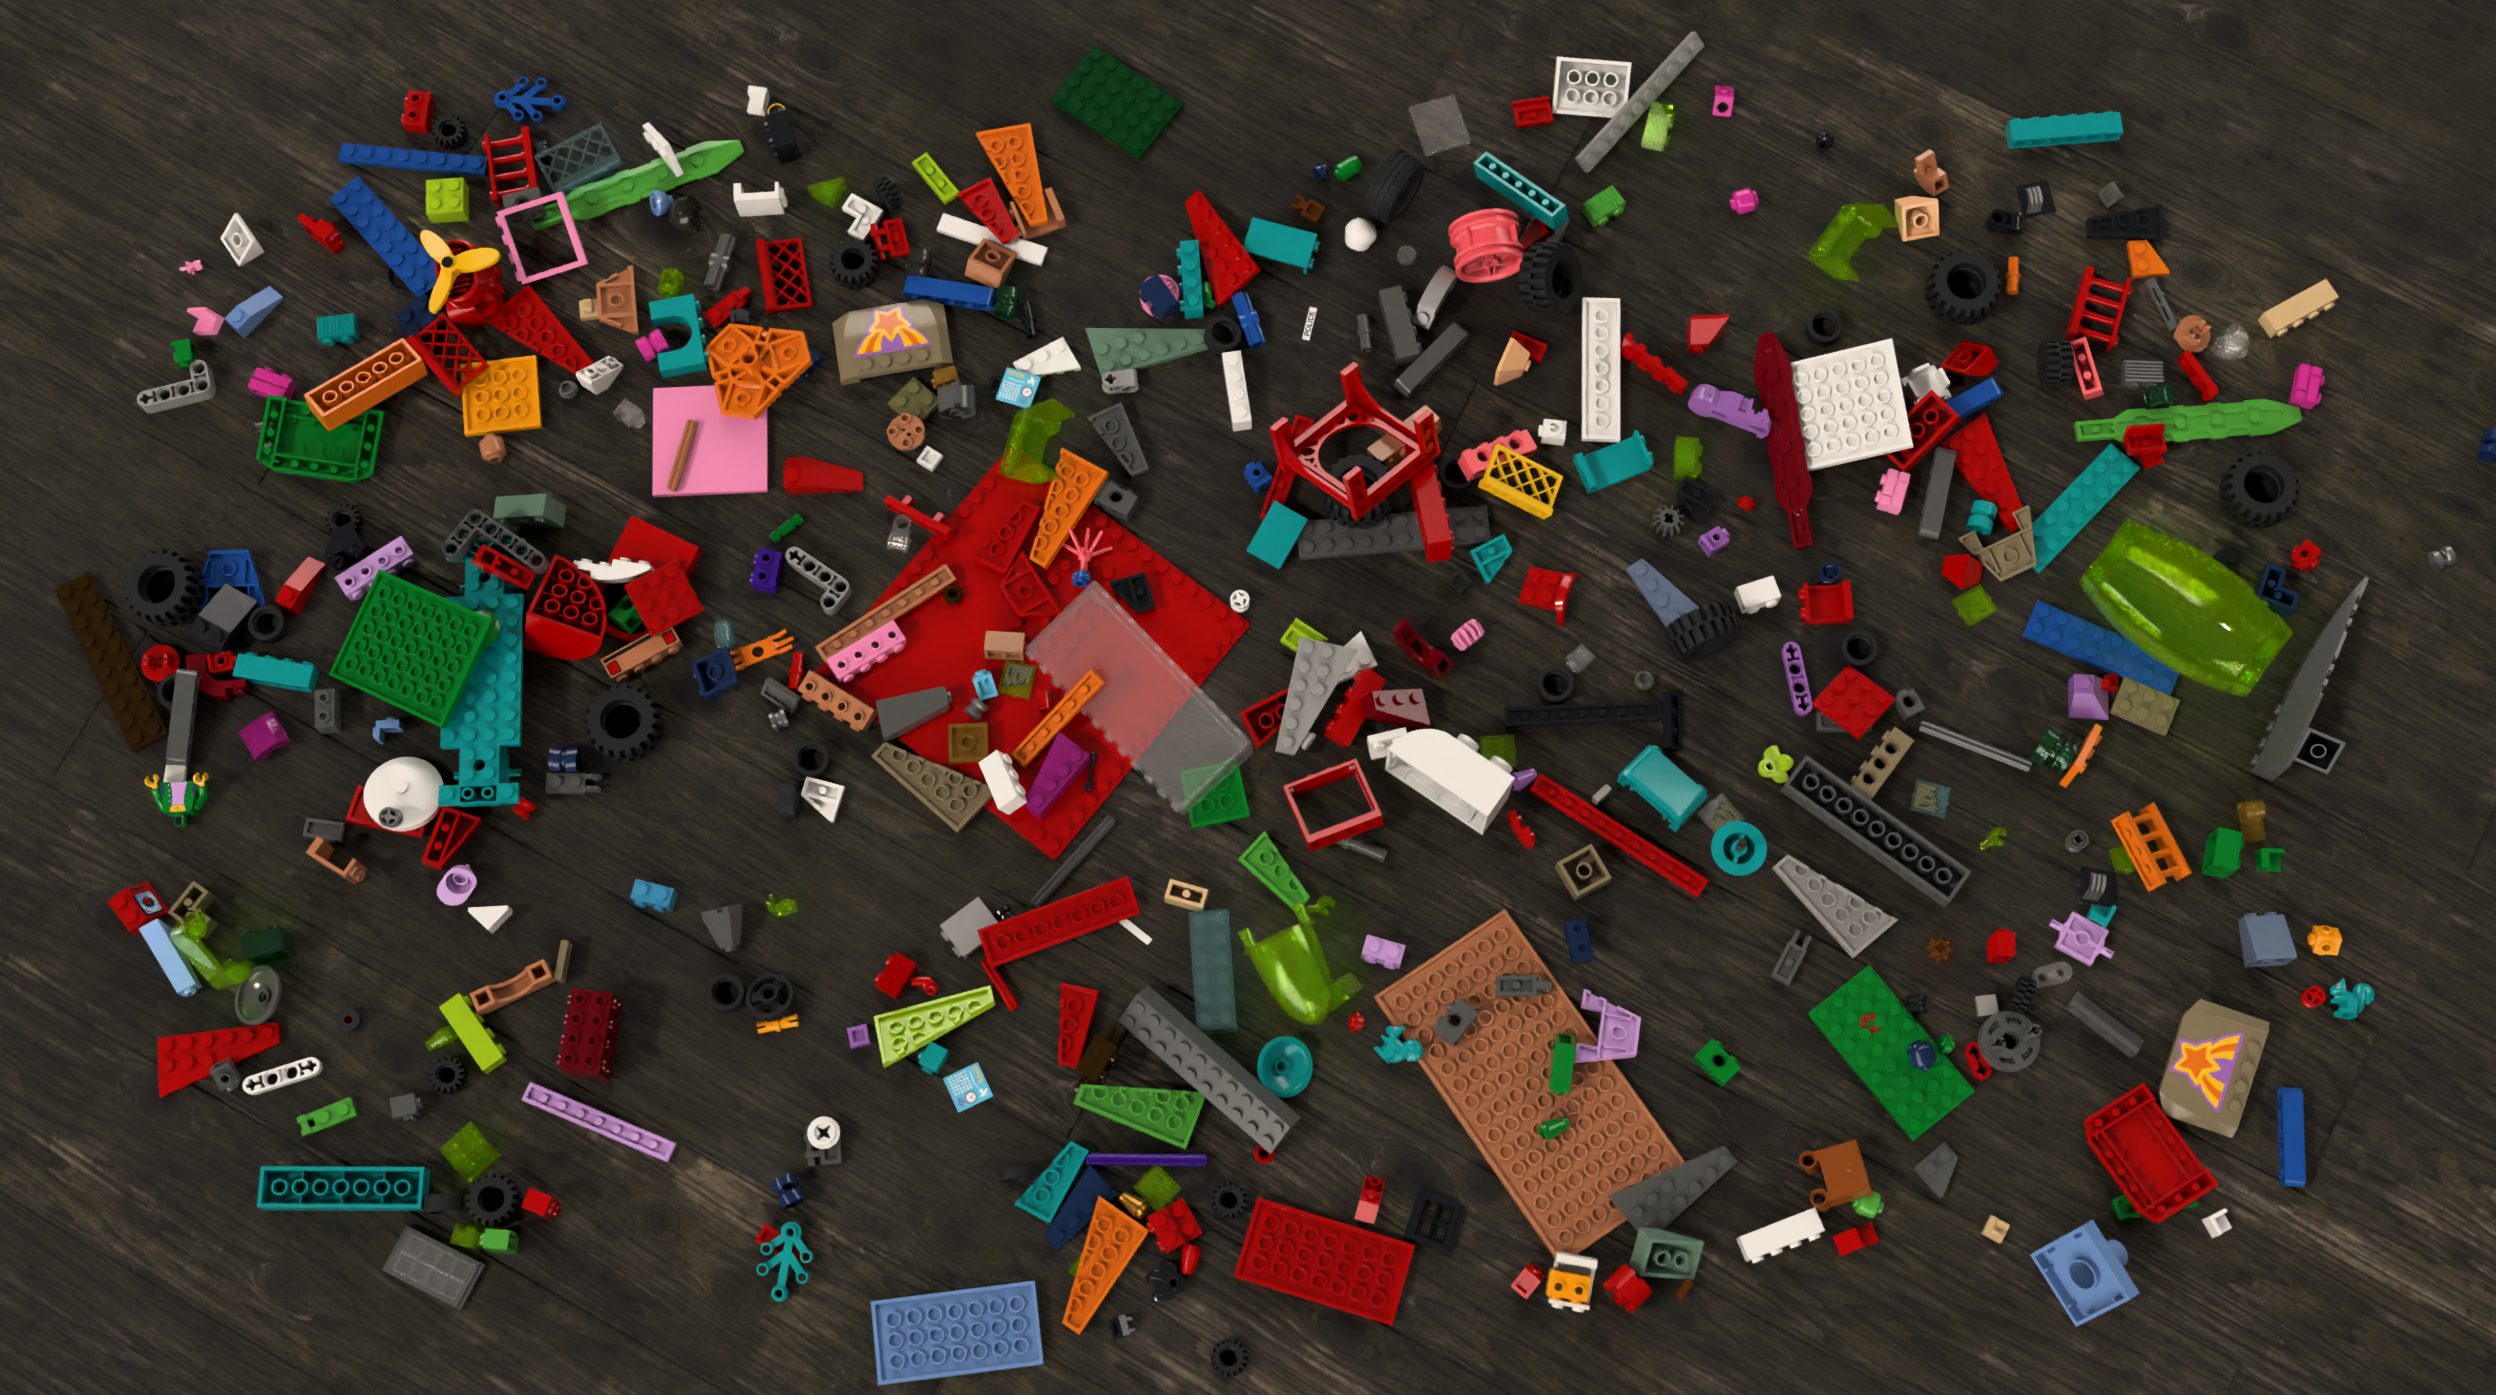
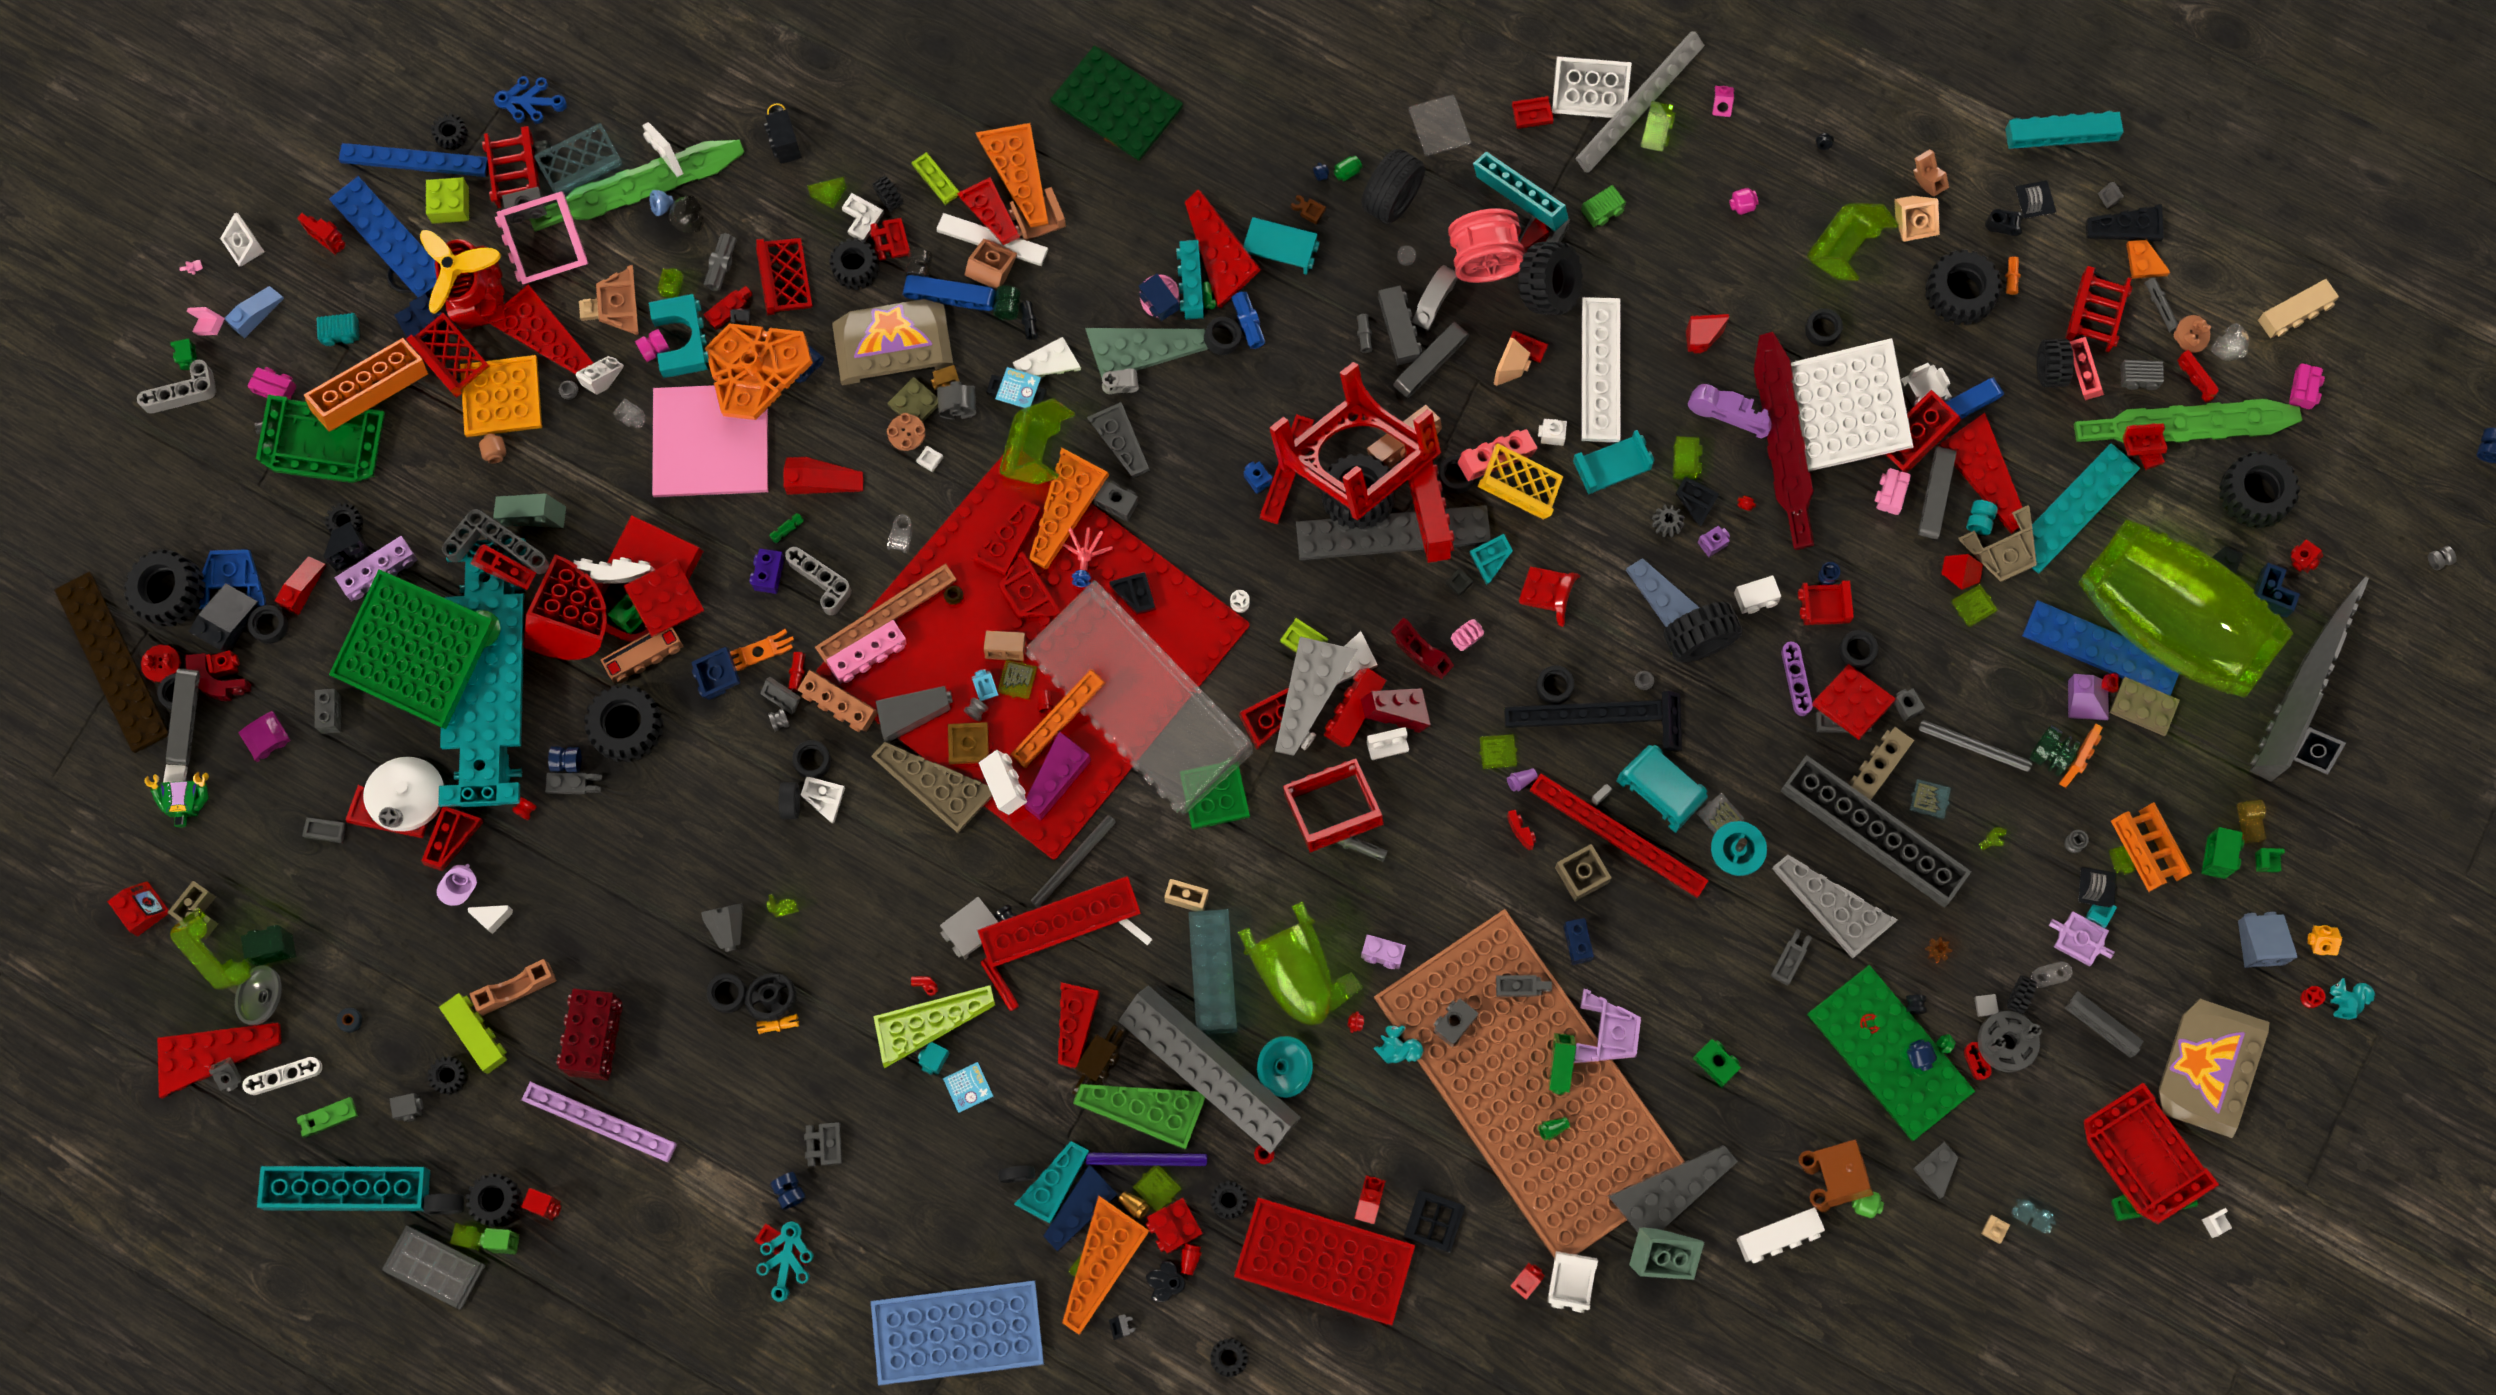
light blue slope [139,919,202,997] -> none
teal brick [232,652,320,693] -> none
nougat panel [306,836,367,885] -> none
medium blue bracket [373,717,405,744] -> none
red brick [401,90,435,134] -> none
clear neon green cone [425,1025,457,1052] -> none
clear neon green bracket [440,1122,501,1183] -> none
dark tan tile [554,940,573,983] -> none
dark azure brick [630,879,678,913] -> none
nougat axle [667,419,697,491] -> none
clear light blue brick [713,620,735,649] -> none
white panel [734,182,787,217] -> none
white panel [747,85,770,116] -> none
white gear [807,1116,840,1149] -> none
medium lavender tile [847,1024,871,1049] -> none
red brick [875,952,918,1000] -> none
red hinge [884,495,954,542] -> none
black hinge [1085,752,1098,792] -> none
white brick [1222,350,1252,431] -> none
bright green wing [1238,831,1310,913] -> none
teal tile [1246,501,1308,570] -> none
white sticker [1302,307,1317,340] -> none
clear neon green piece [1307,896,1336,916] -> none
white hair [1345,218,1377,251] -> none
white brick [1385,729,1515,835] -> none
light orange brick [1545,1268,1592,1305] -> none
clear bracket [1565,643,1595,674] -> none
red brick [1602,1264,1652,1314] -> none
red wing [1620,332,1688,395] -> none
reddish brown tile [1674,1278,1694,1301] -> none
lime plate [1758,745,1794,783] -> none
red slope [1832,1222,1880,1256] -> none
red slope [1939,340,1999,376] -> none
red brick [1987,928,2016,964] -> none
medium blue piece [2030,1219,2140,1327] -> none
clear green brick [2144,384,2176,410] -> none
blue beam [2277,1087,2306,1187] -> none
none -> clear light blue hinge [2011,1199,2056,1233]

